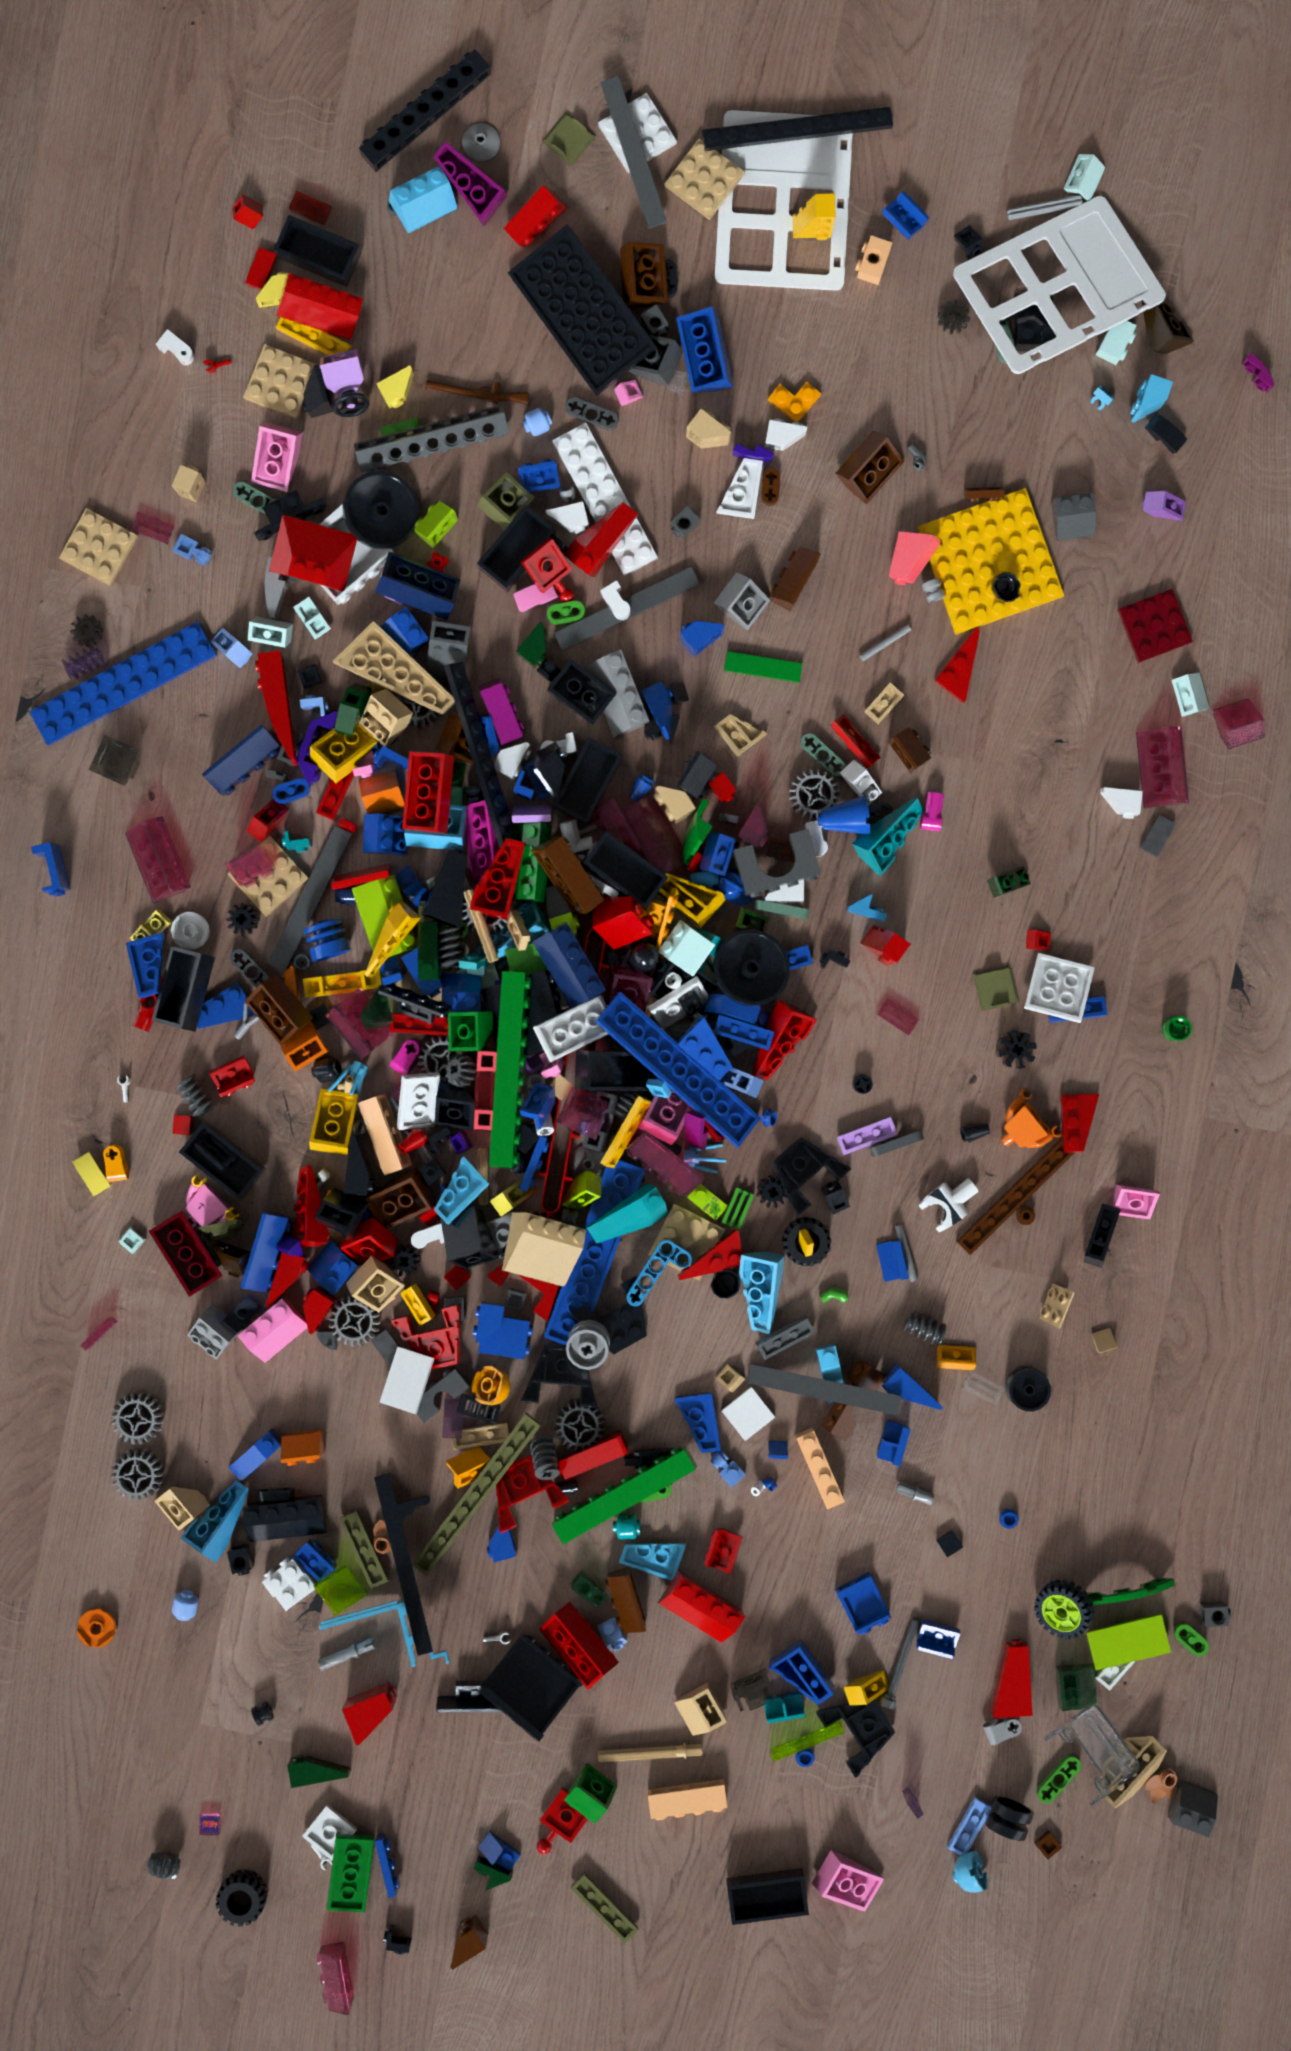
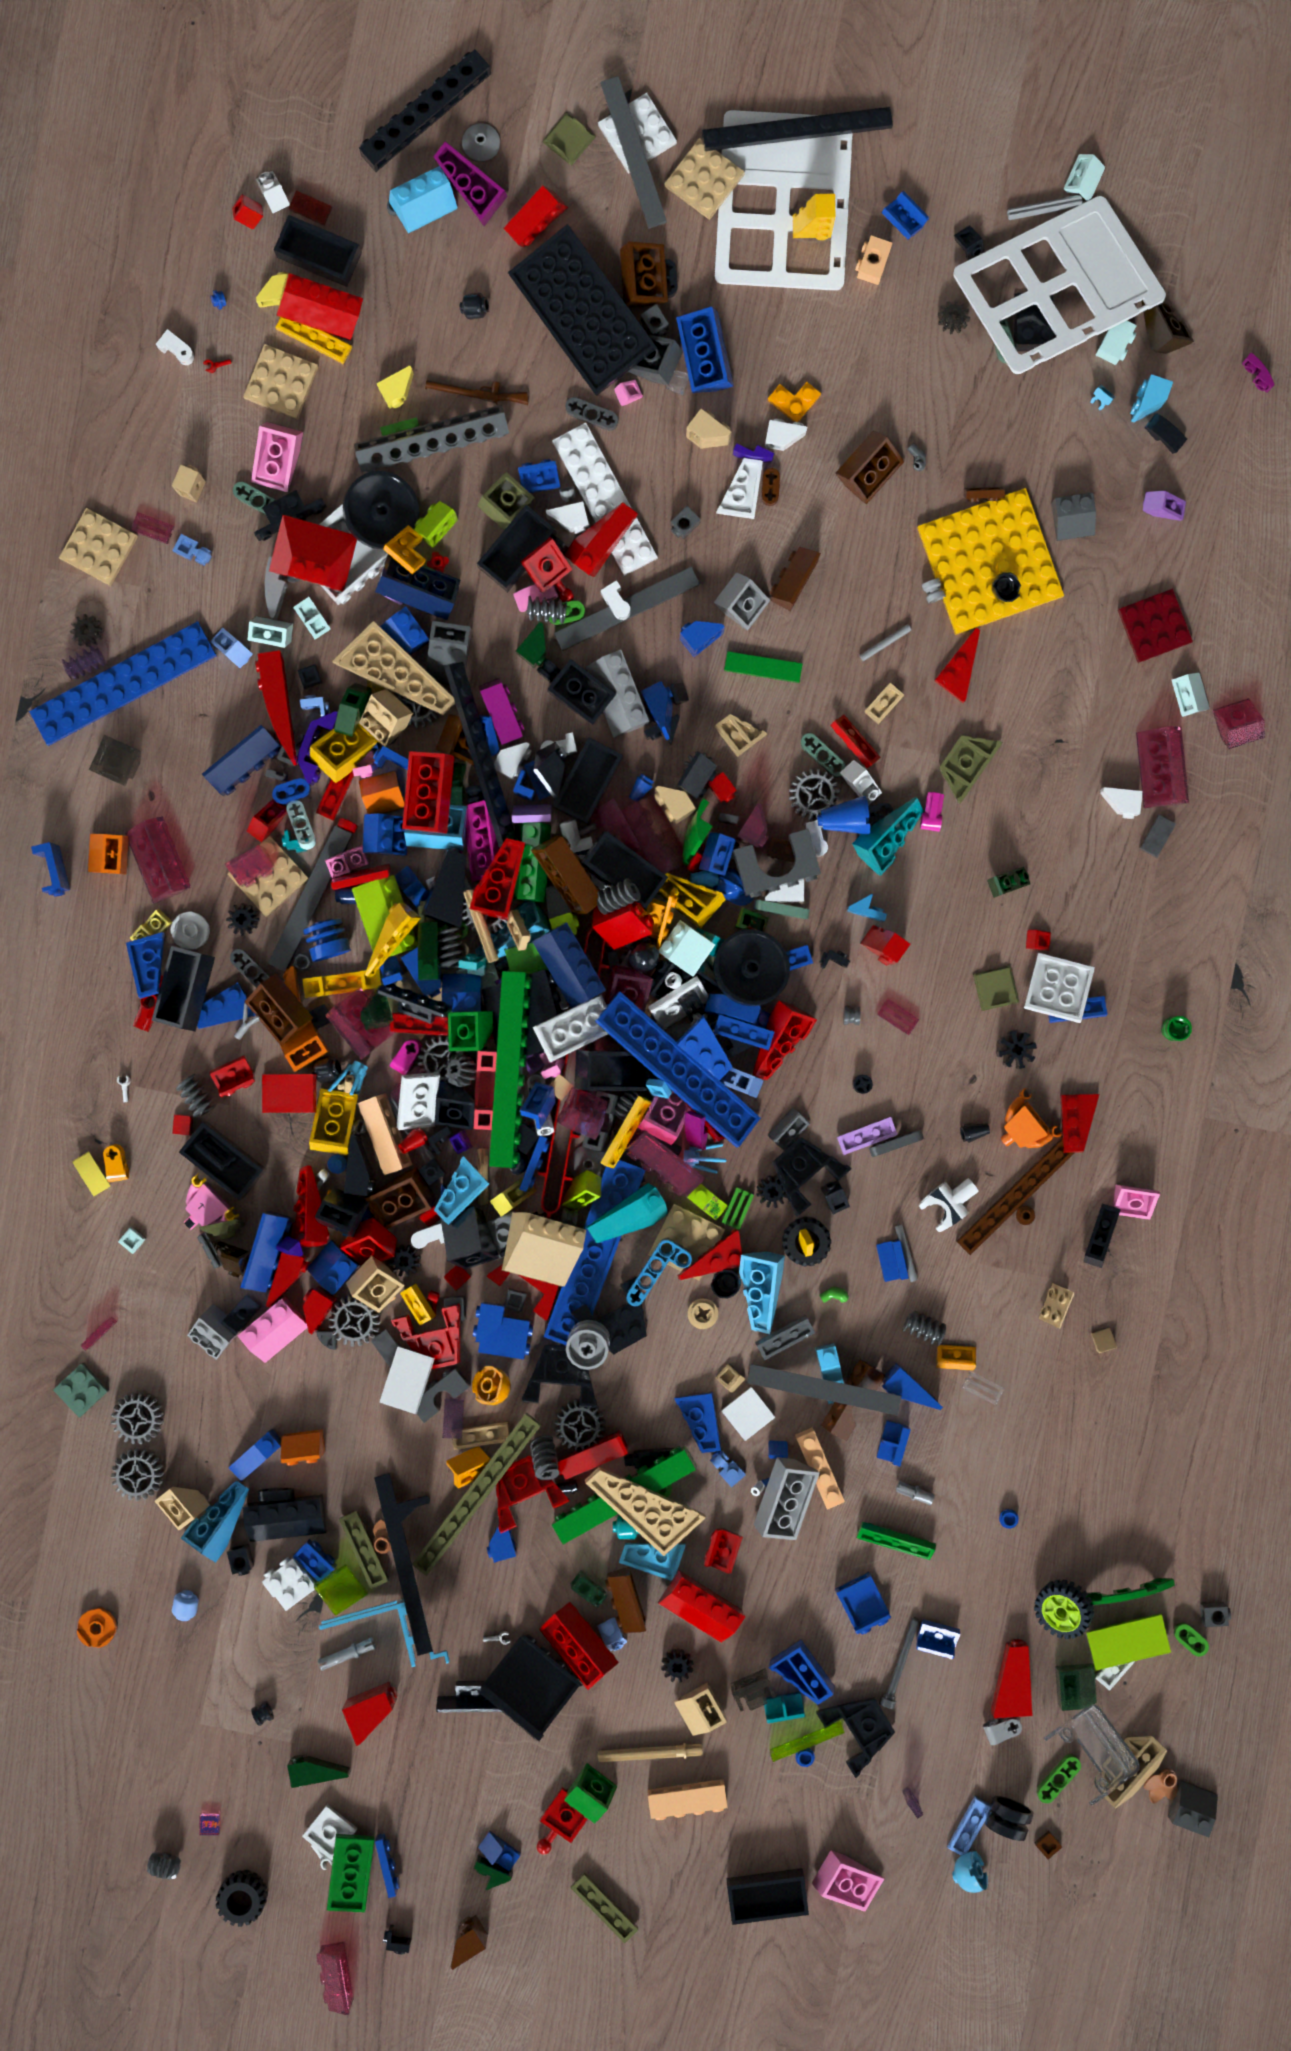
dark red slope [149,1211,223,1297] -> none
red tile [245,247,277,290] -> none
black slope [302,364,333,418] -> none
lavender piece [320,349,370,417] -> none
black slope [456,1393,501,1424] -> none
light blue head [522,407,552,436] -> none
blue plate [761,1108,777,1127] -> none
yellow slope [844,1670,889,1705] -> none
coral slope [889,531,941,585] -> none
reddish brown slope [889,727,931,774] -> none
black tile [936,1530,963,1558] -> none
black wheel [1005,1366,1051,1412] -> none
none -> sand green plate [53,1363,109,1418]
none -> orange slope [88,834,129,875]
none -> blue plate [210,290,226,310]
none -> white slope [256,171,290,213]
none -> red tile [262,1074,316,1113]
none -> light aqua beam [286,800,316,850]
none -> bright pink slope [325,845,369,878]
none -> blue plate [328,1155,347,1174]
none -> light orange plate [383,525,426,574]
none -> black head [459,292,489,320]
none -> dark grey piece [527,596,567,624]
none -> tan wing [585,1467,706,1556]
none -> dark grey piece [597,879,641,915]
none -> black gear [661,1648,694,1683]
none -> tan gear [687,1298,718,1329]
none -> light grey slope [754,1457,820,1540]
none -> dark grey slope [768,1108,810,1151]
none -> dark grey wheel [843,1006,861,1025]
none -> green plate [856,1522,936,1560]
none -> olive wing [939,735,1003,804]

